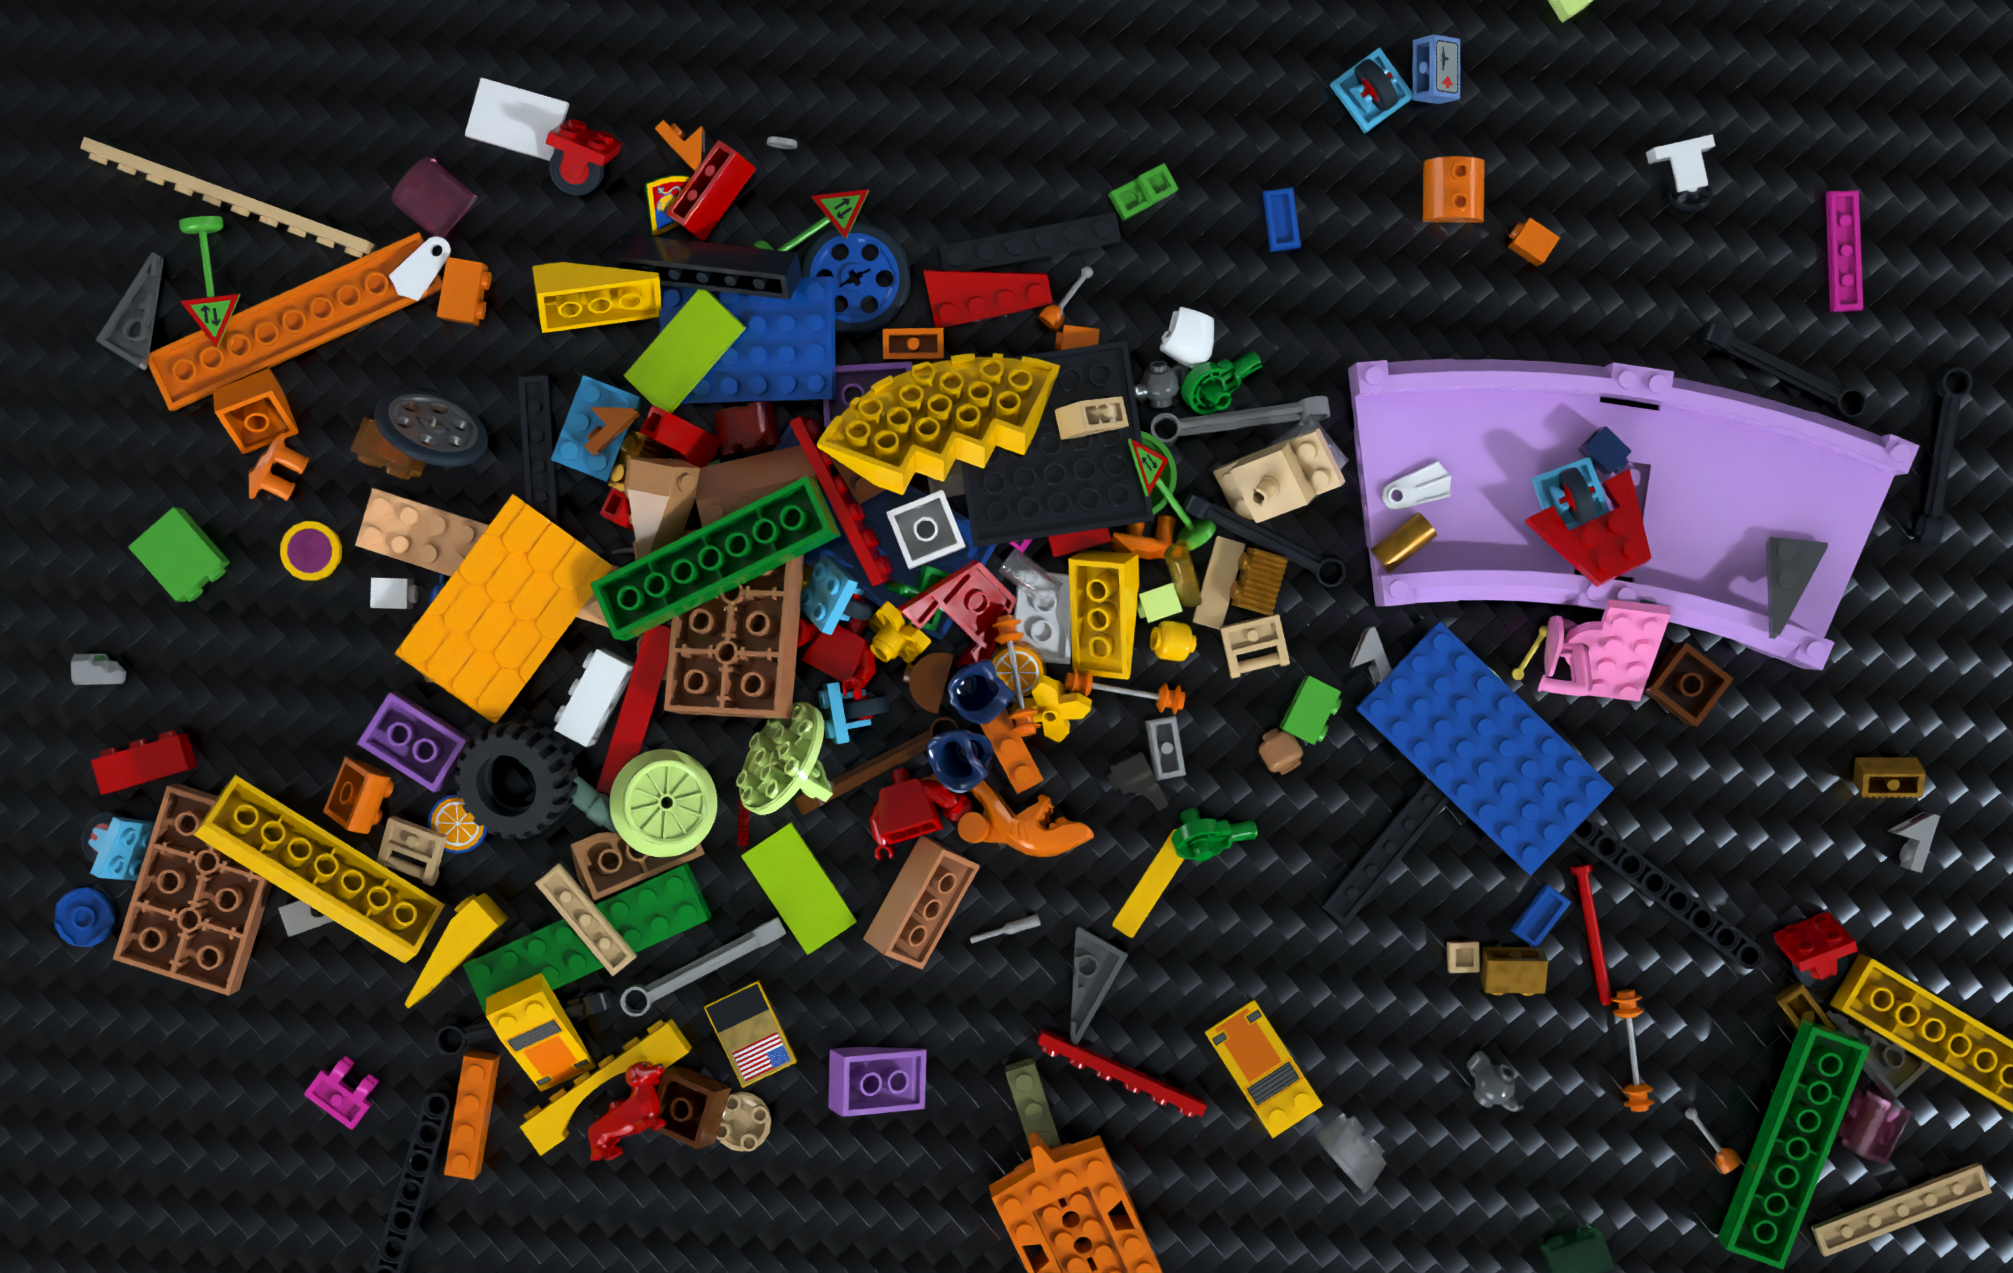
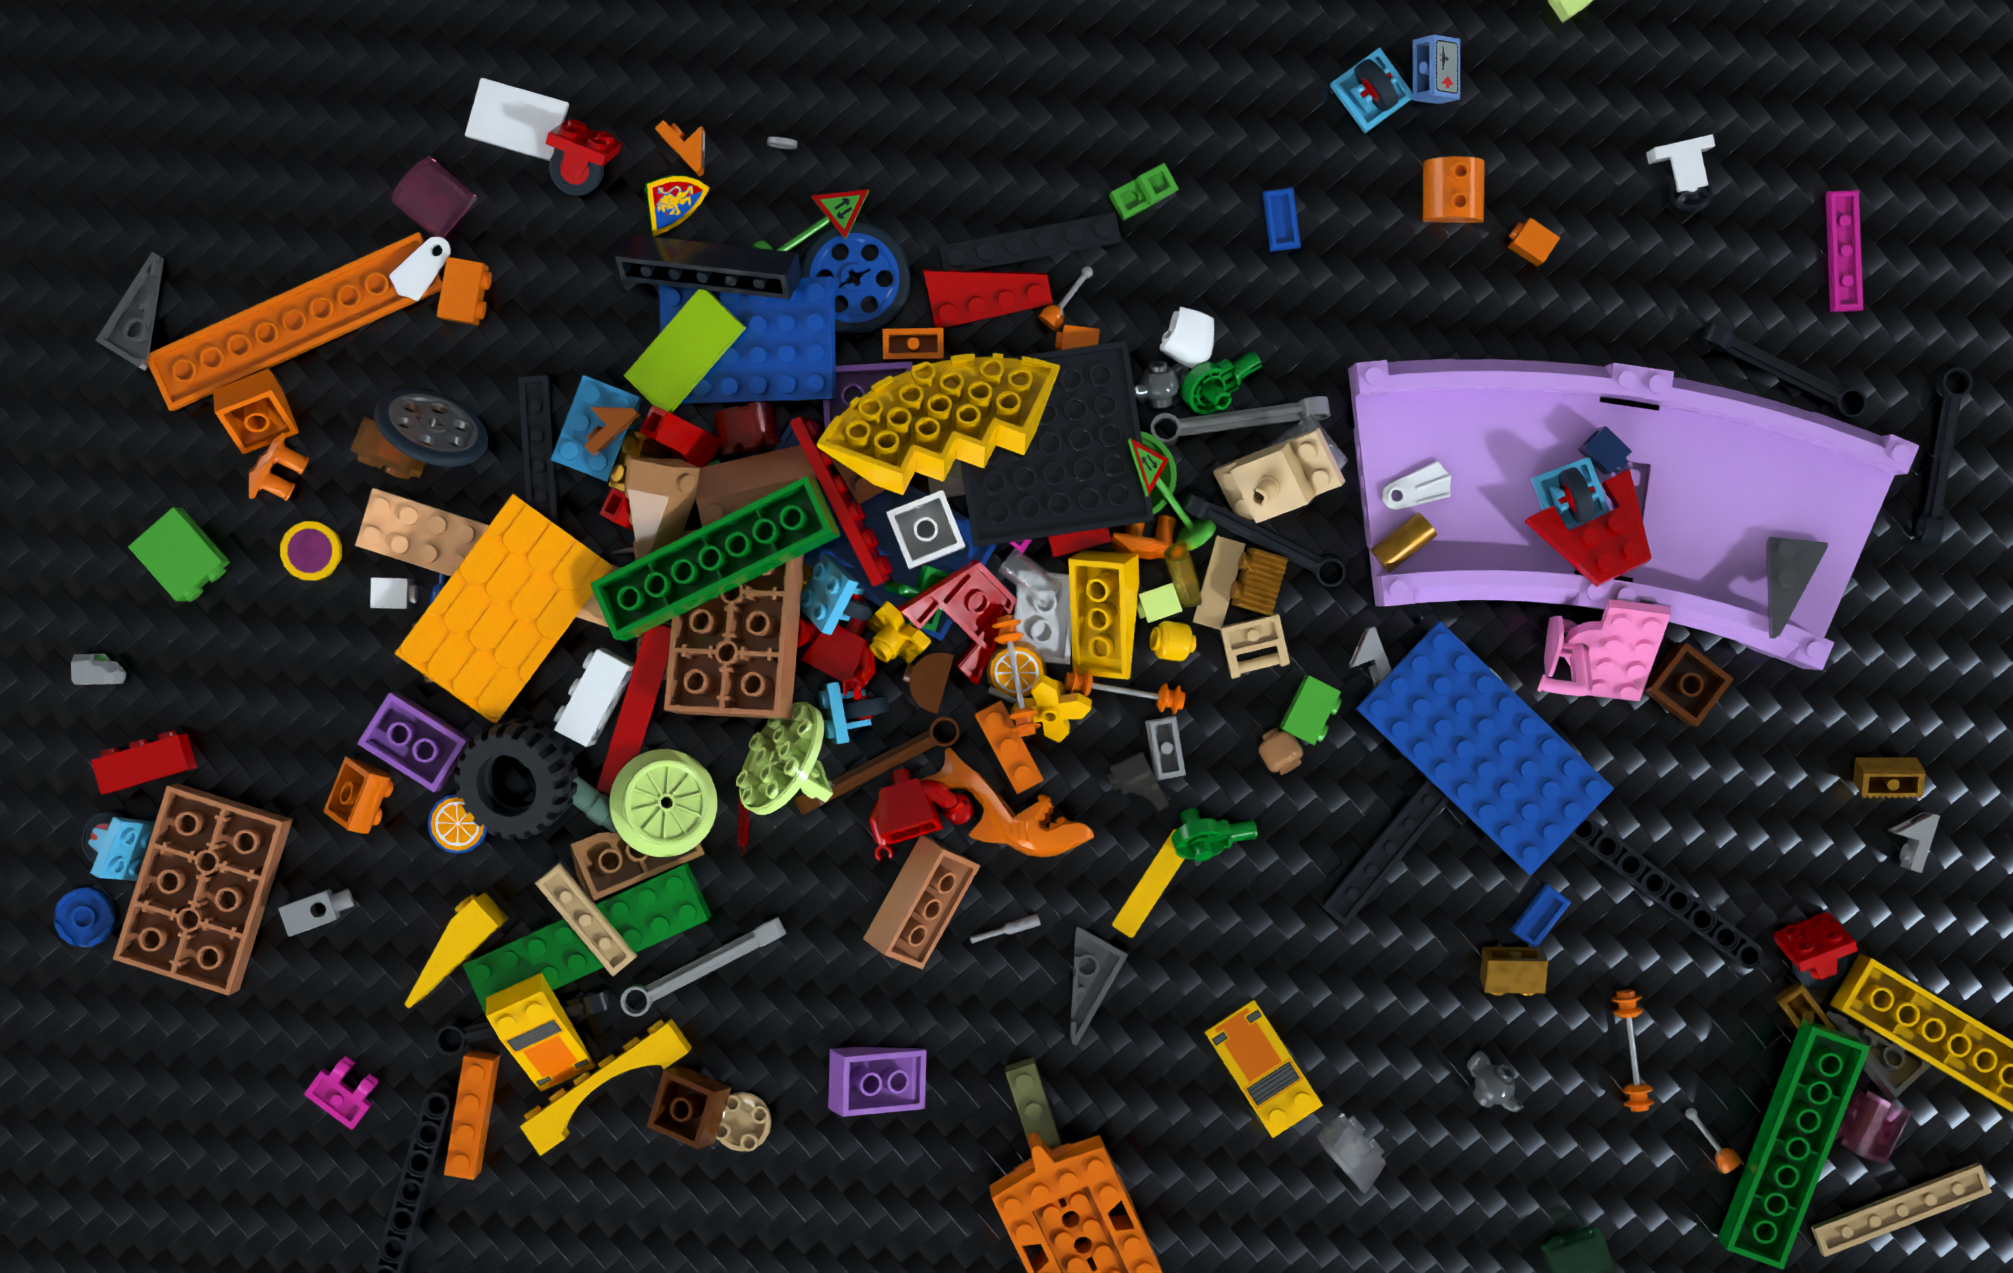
tan plate [80,137,376,258] -> none
bright green piece [179,216,241,349] -> none
yellow brick [194,775,445,963] -> none
tan plate [377,816,448,886] -> none
yellow slope [532,262,662,333] -> none
red animal [588,1061,667,1161] -> none
red brick [666,140,756,242] -> none
tile [704,980,797,1088] -> none
lime tile [741,822,858,955] -> none
dark blue piece [926,729,994,793] -> none
dark blue piece [945,658,1015,724] -> none
orange tile [958,812,989,843] -> none
red plate [1037,1029,1207,1118] -> none
tan arch [1055,396,1129,440] -> none
tan plate [1447,941,1480,973] -> none
light yellow hinge [1511,625,1548,680] -> none
red bar [1570,863,1612,1005] -> none

